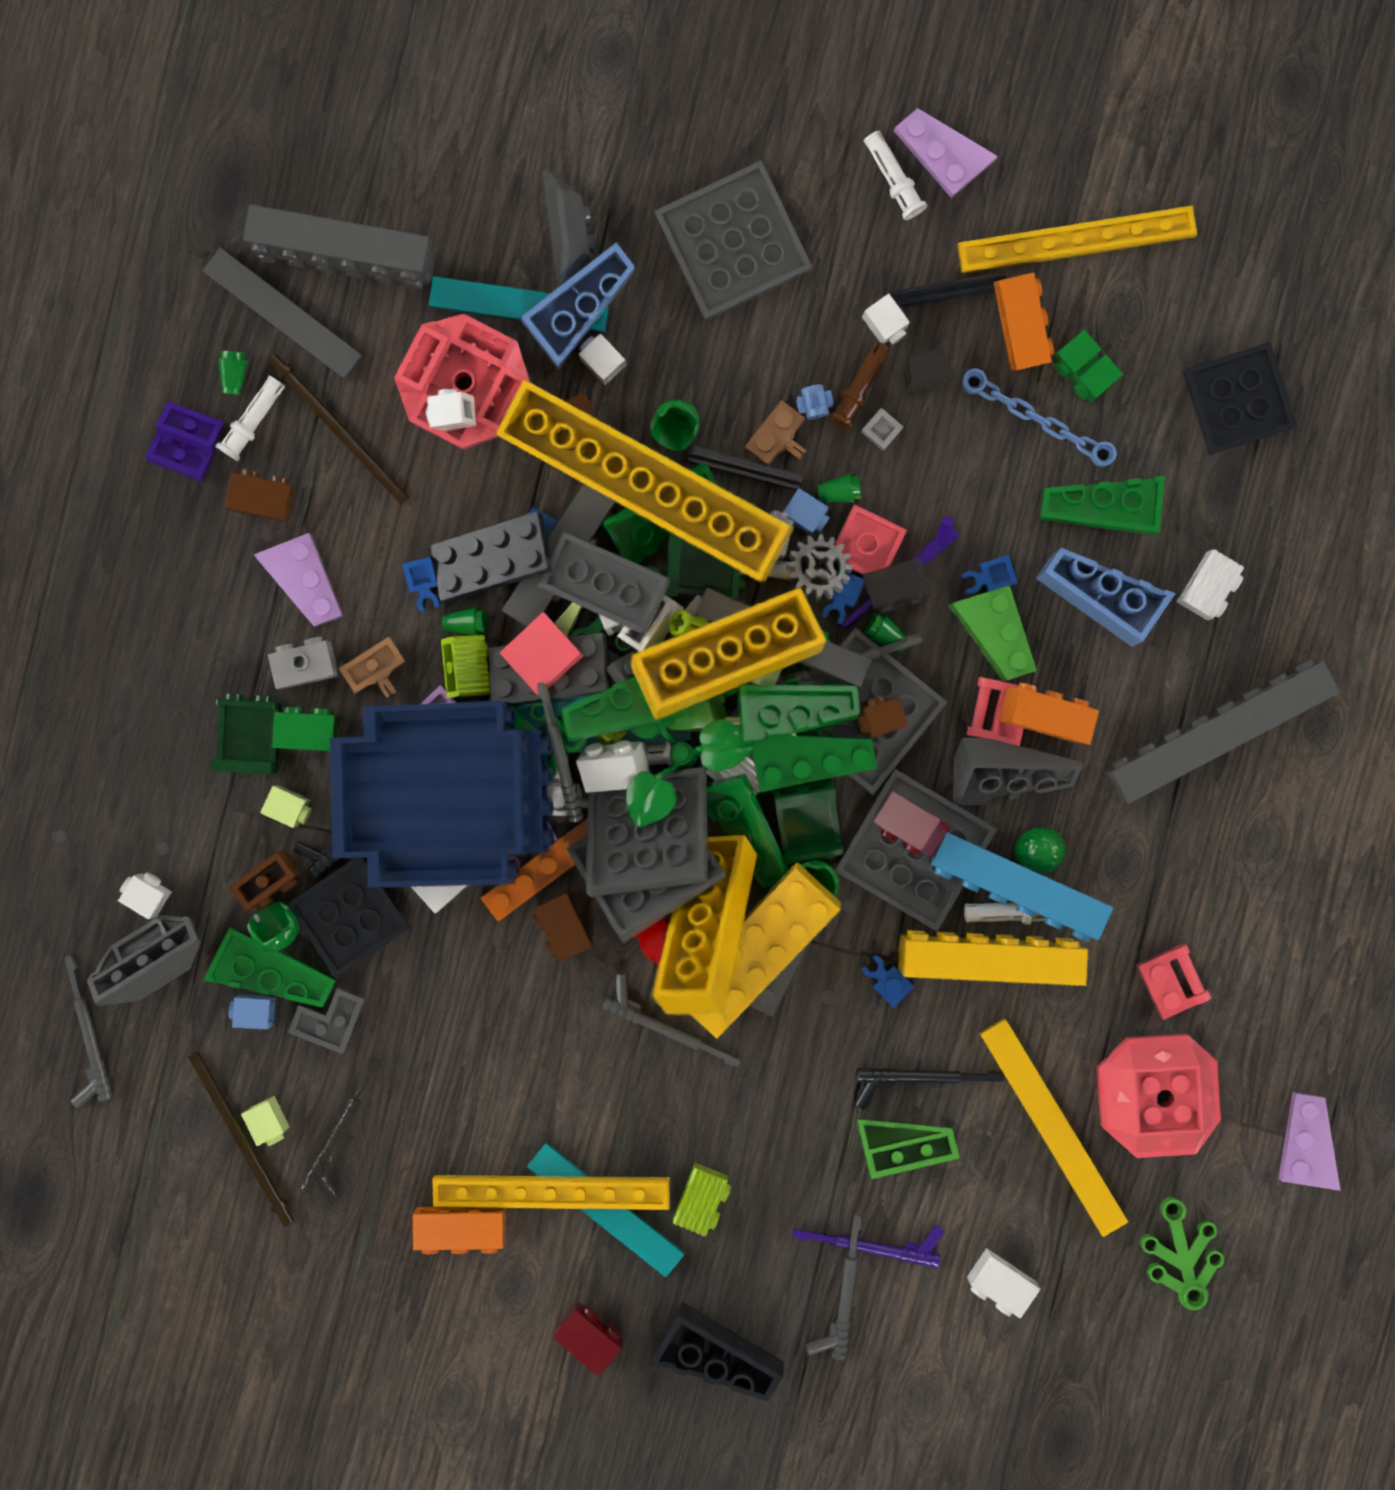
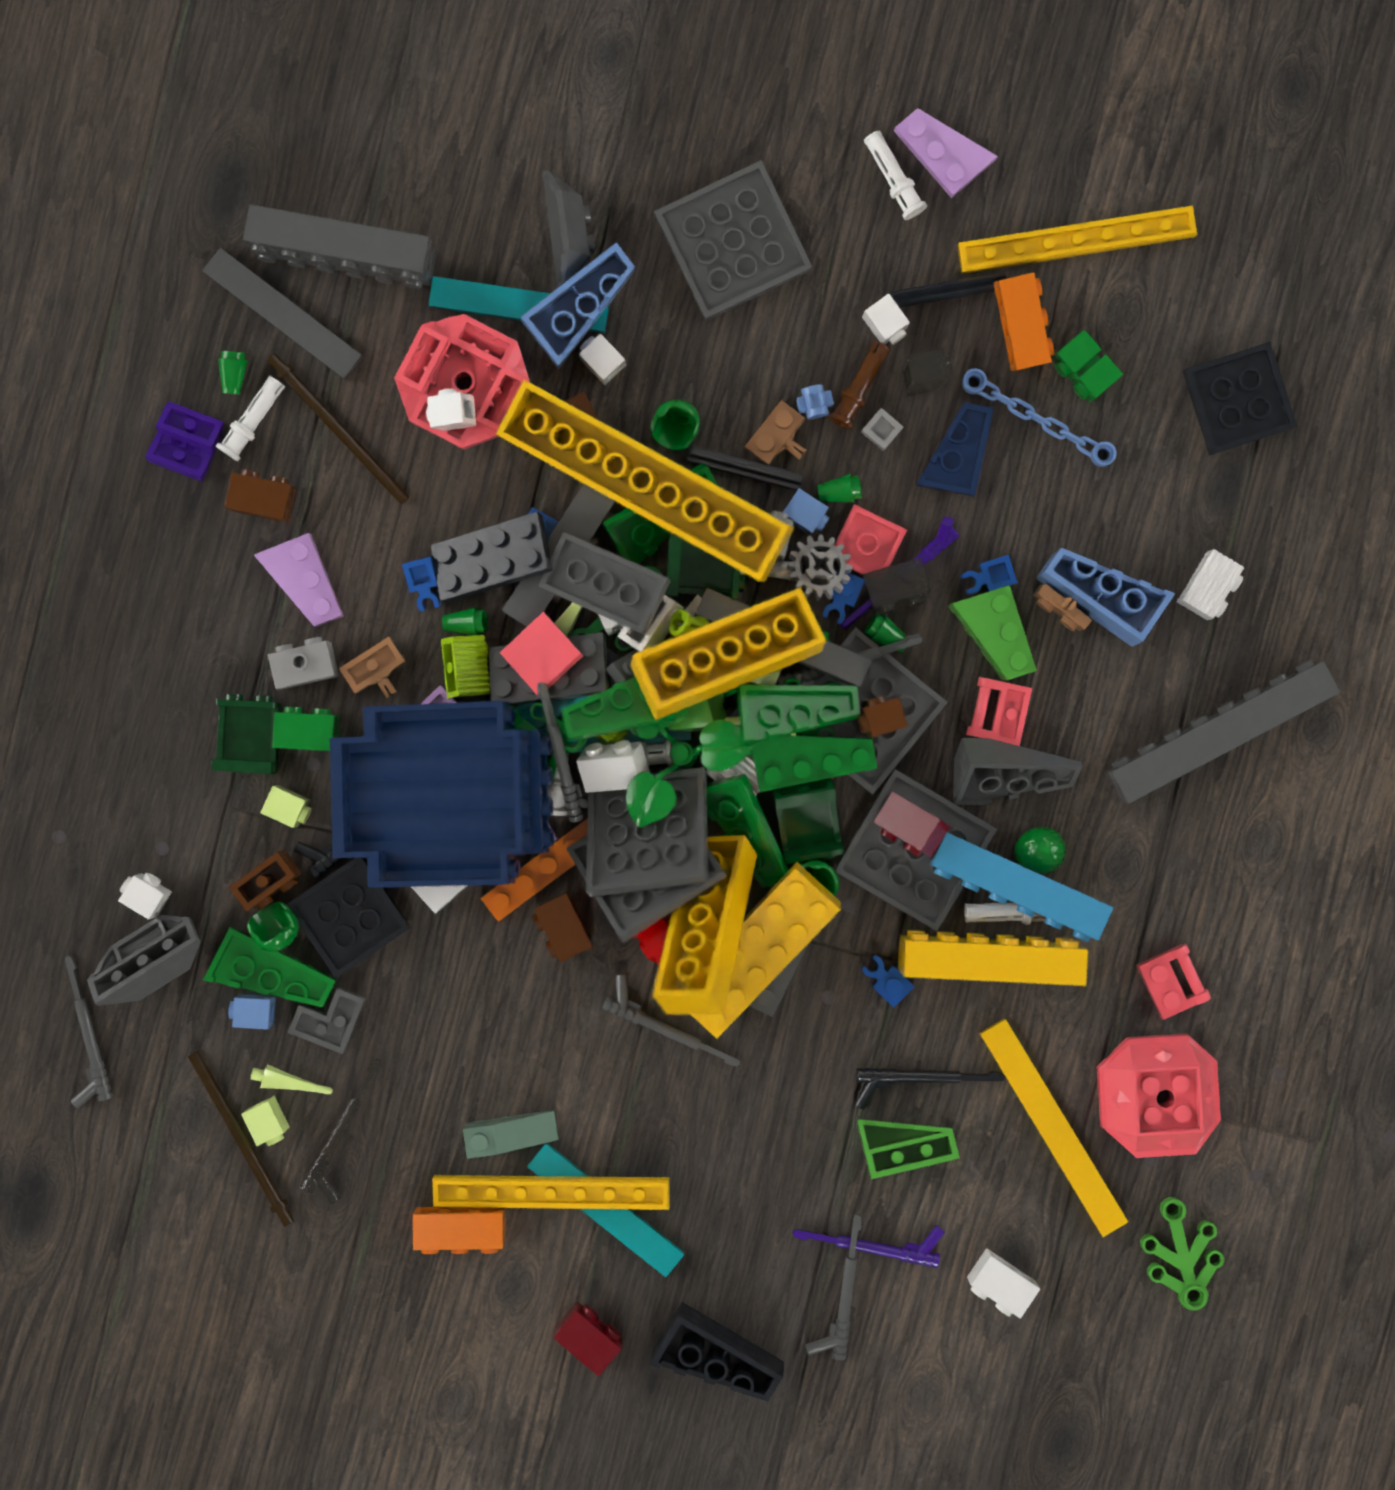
lime brick [673,1163,731,1236] -> none
orange brick [998,683,1099,745] -> none
green wing [1039,476,1165,536] -> none
lavender wing [1279,1092,1341,1191] -> none
none -> yellowish green piece [250,1064,333,1094]
none -> sand green slope [463,1110,559,1159]
none -> dark blue wing [916,402,994,497]
none -> medium nougat plate [1033,583,1092,631]

